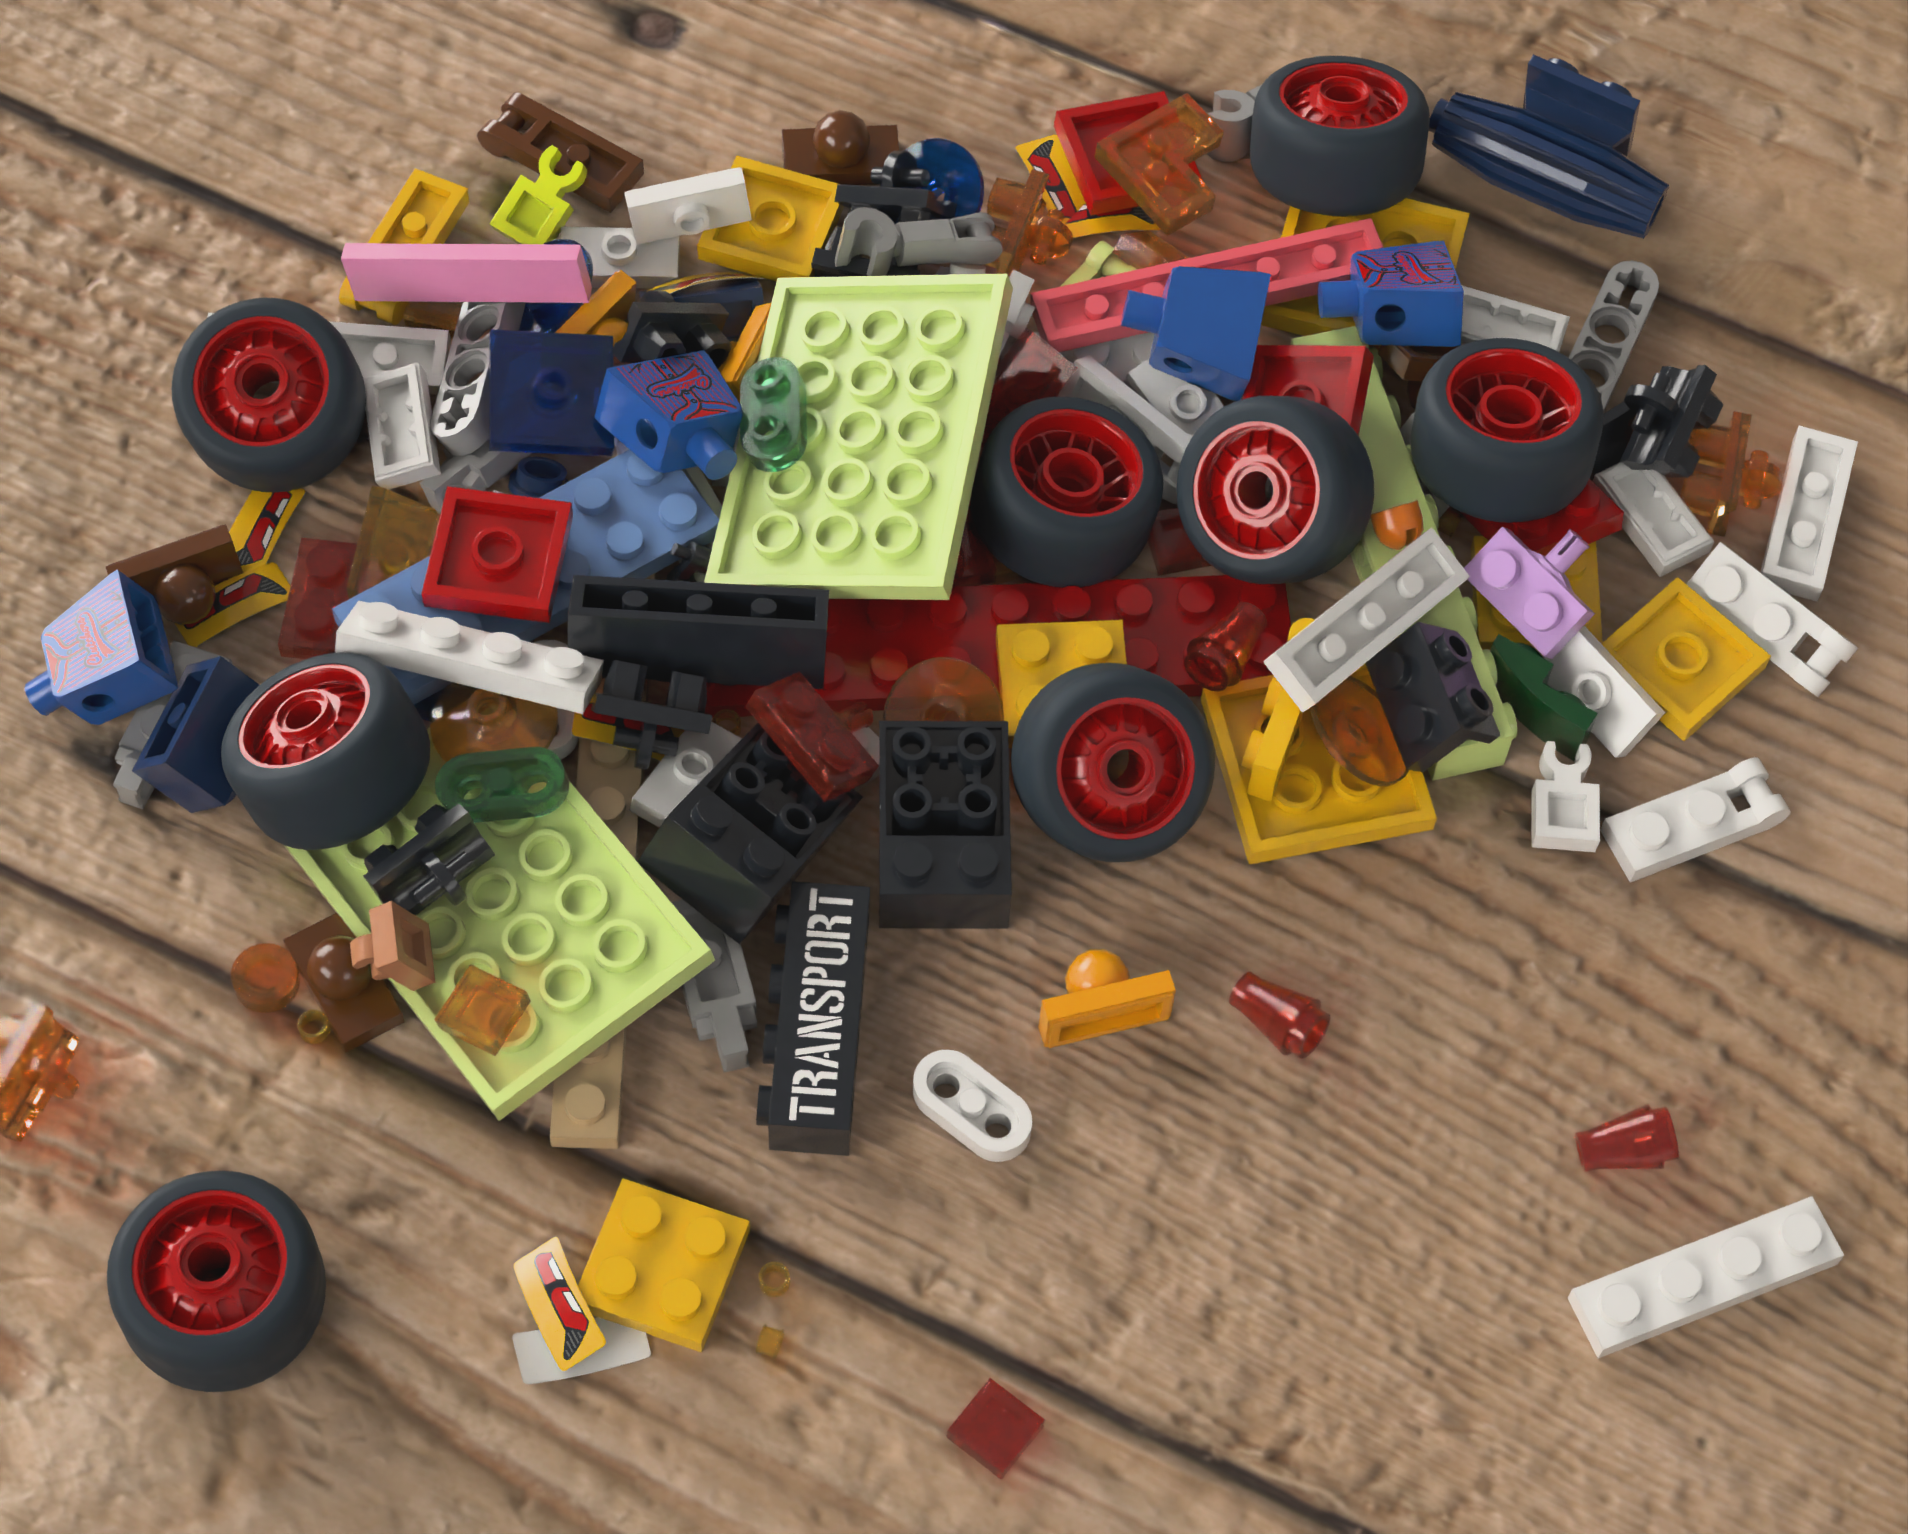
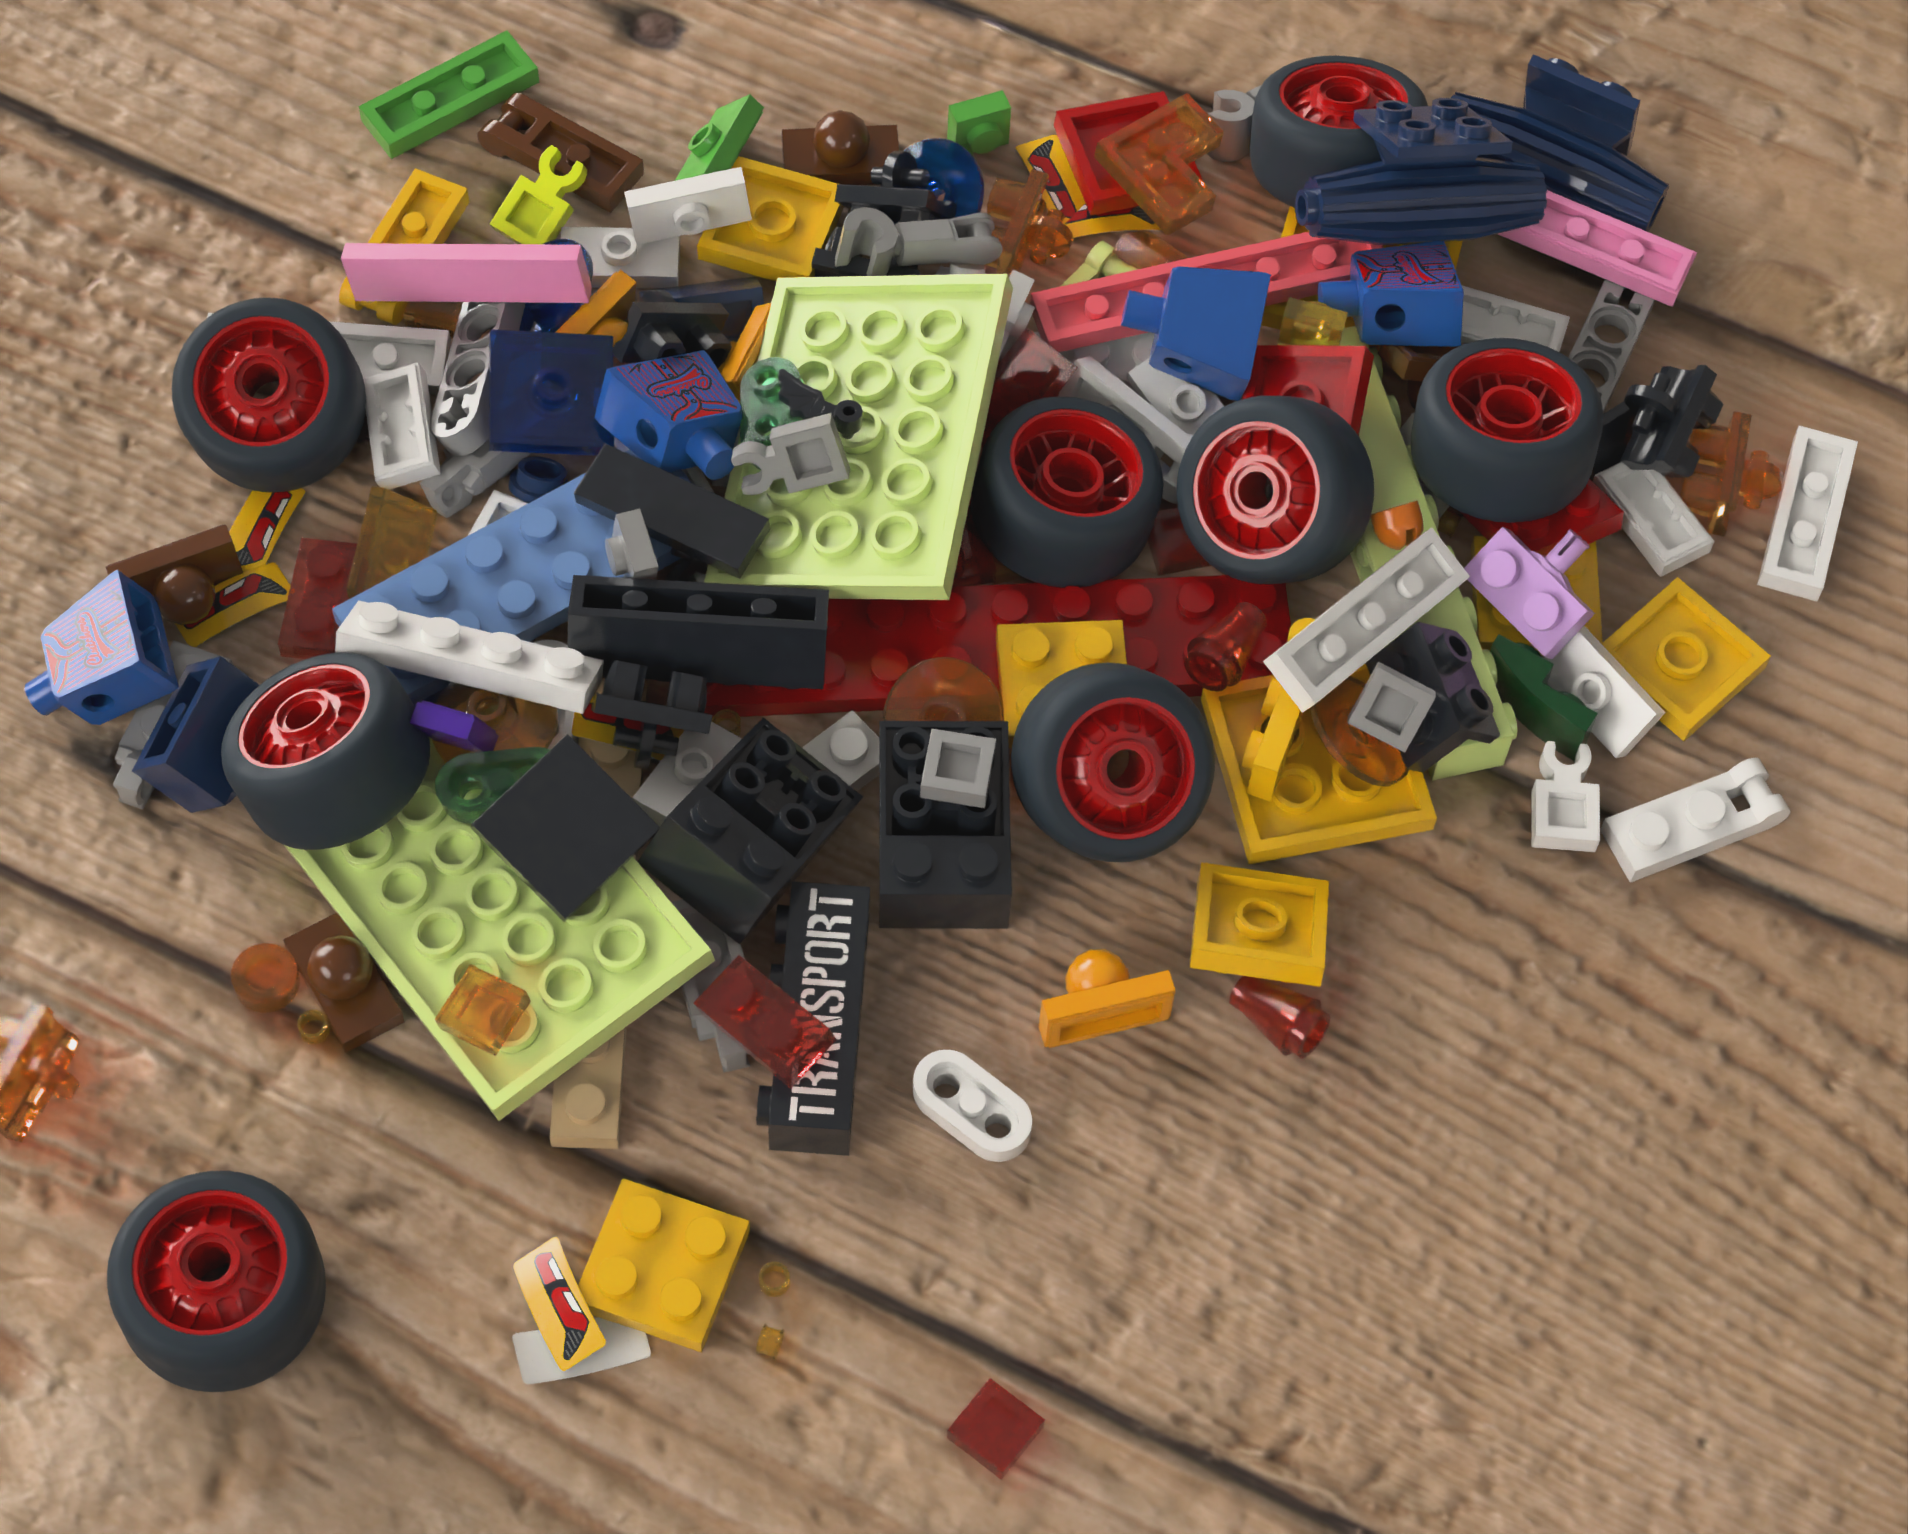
nougat tile [350,901,435,991] -> none
black hips [363,803,495,915] -> none
red plate [421,486,573,623] -> none
sticker [646,272,765,294] -> none
clear red plate [745,671,879,802] -> none
white plate [1568,1196,1844,1358] -> none
clear red cone [1575,1103,1679,1172] -> none
white plate [1687,542,1858,697] -> none
none -> bright green plate [359,30,539,159]
none -> dark purple tile [410,700,499,757]
none -> black tile [471,734,660,922]
none -> black tile [574,443,771,579]
none -> light grey plate [605,508,659,580]
none -> bright green plate [675,94,764,181]
none -> clear red plate [693,955,837,1089]
none -> light grey plate [731,413,850,495]
none -> black piece [778,368,863,439]
none -> light grey plate [920,729,996,808]
none -> bright green plate [947,90,1011,159]
none -> yellow plate [1190,862,1329,987]
none -> clear yellow plate [1277,297,1348,346]
none -> dark blue plate [1295,98,1547,245]
none -> light grey plate [1347,662,1436,753]
none -> bright pink tile [1498,190,1697,307]

